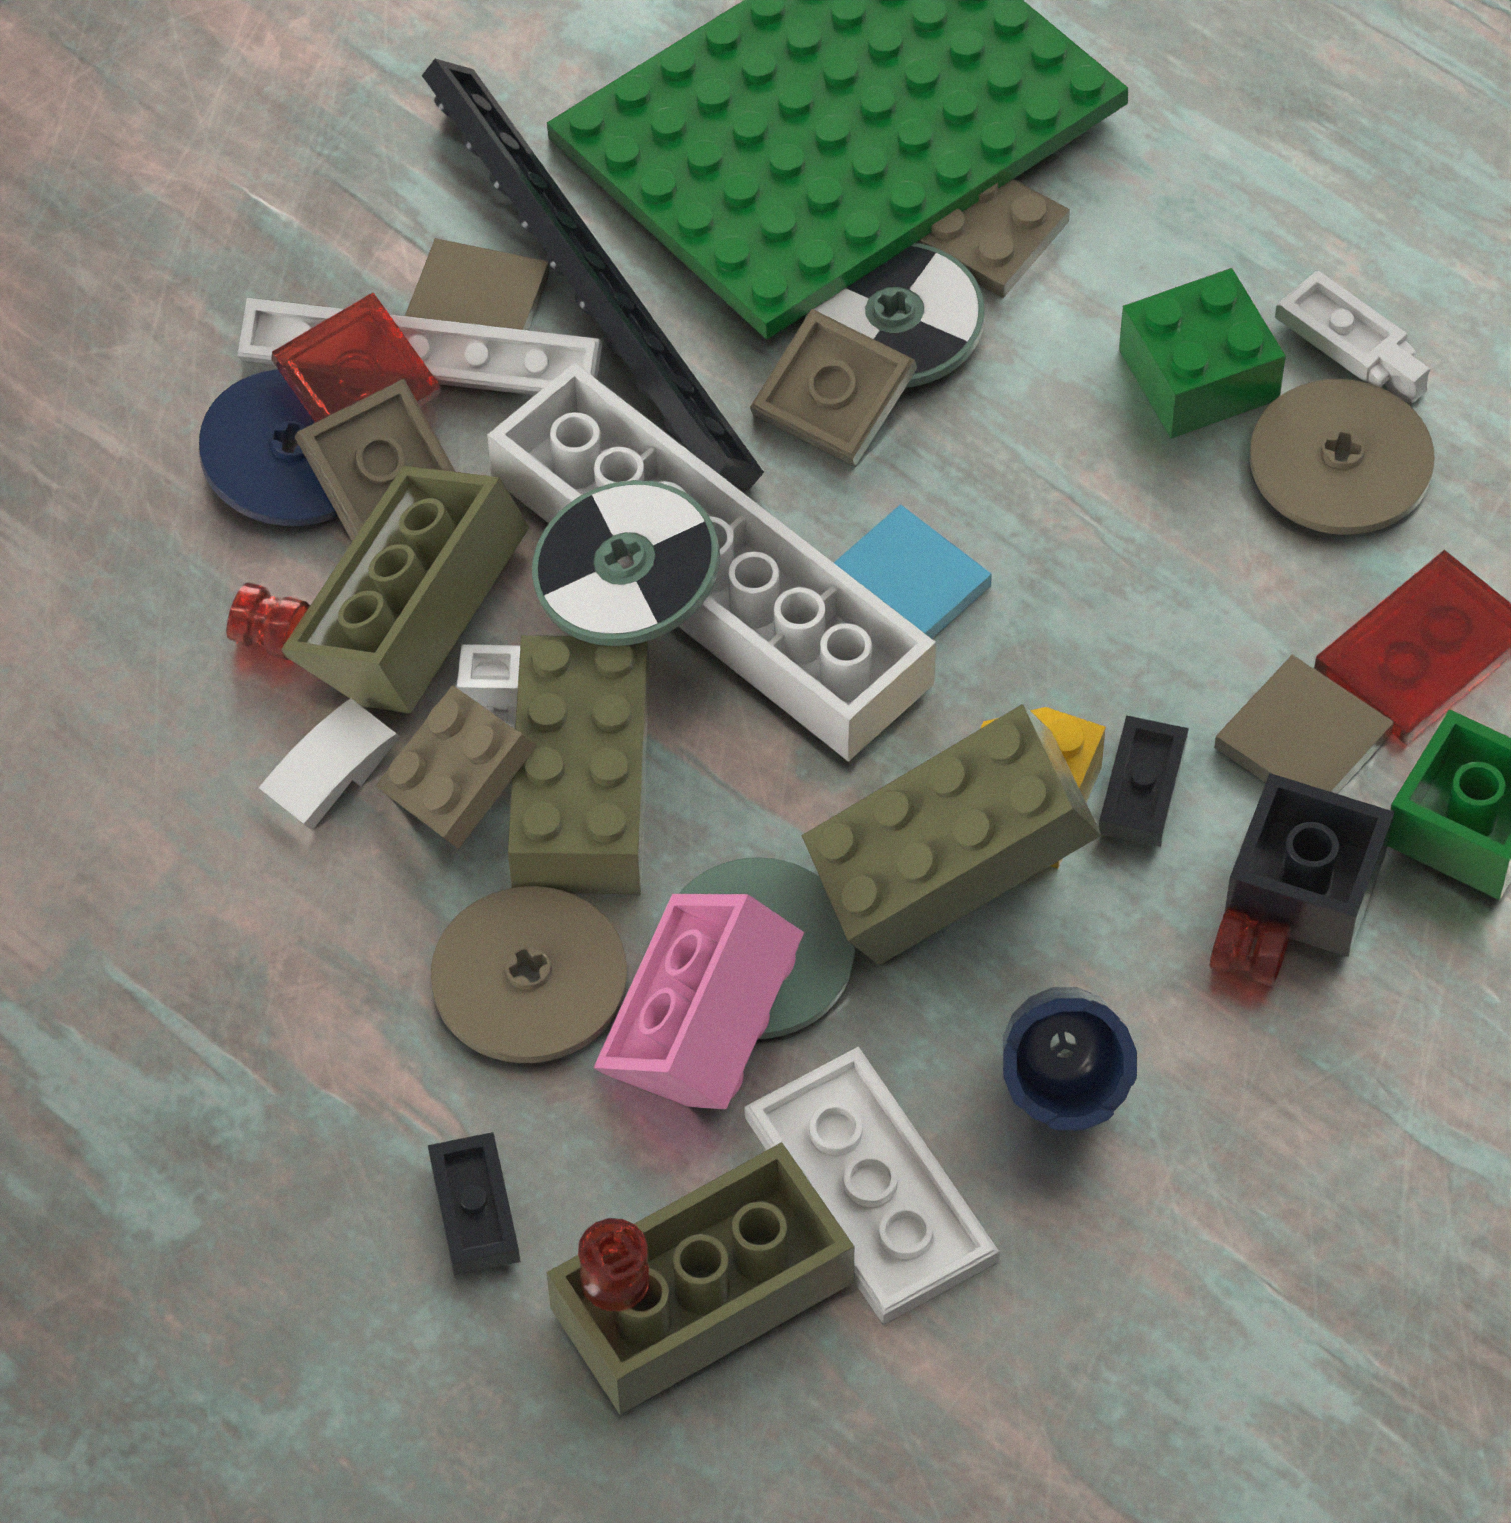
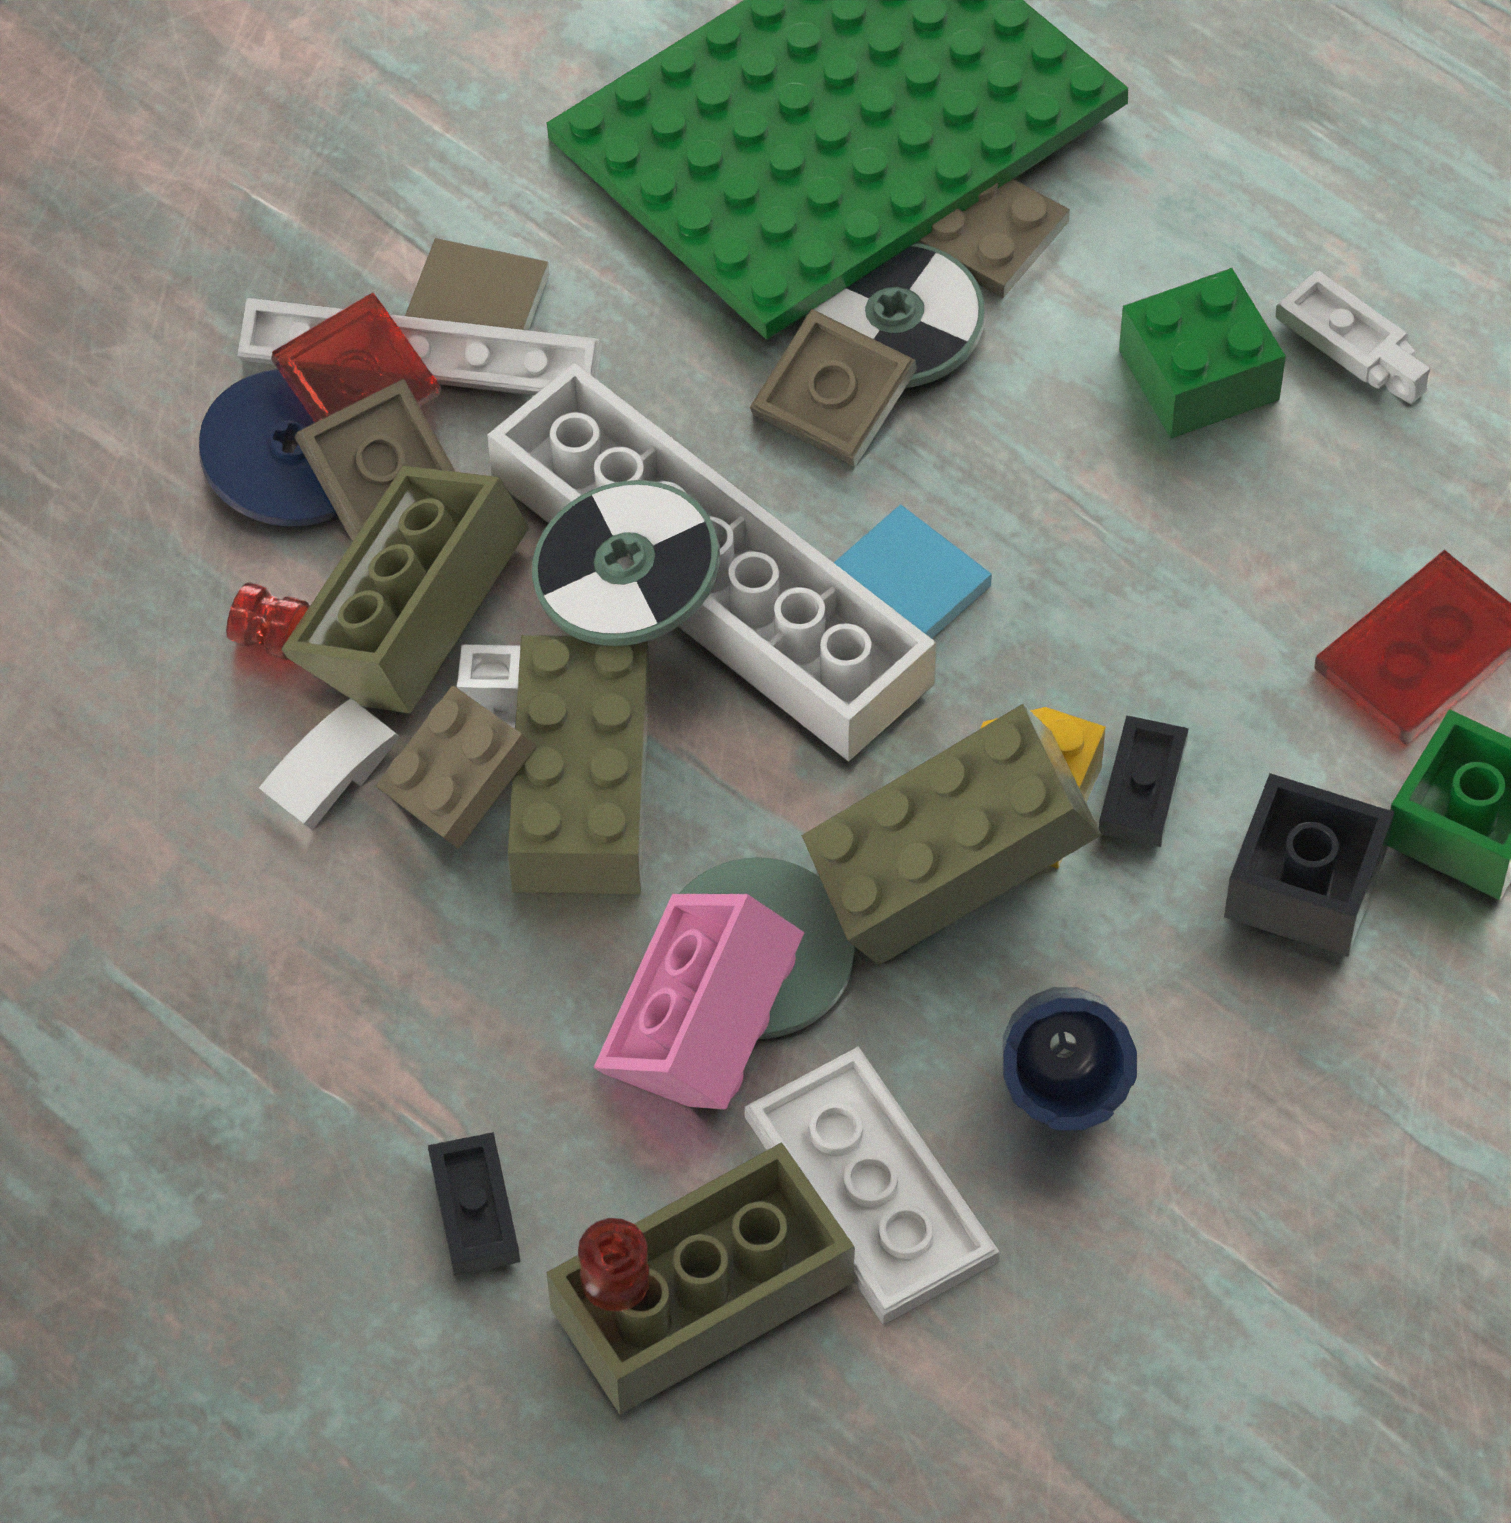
black plate [421,58,764,490] -> none
dark tan piece [431,886,627,1063] -> none
clear red wheel [1209,906,1292,987] -> none
dark tan tile [1214,654,1394,794] -> none
dark tan piece [1250,379,1435,535] -> none

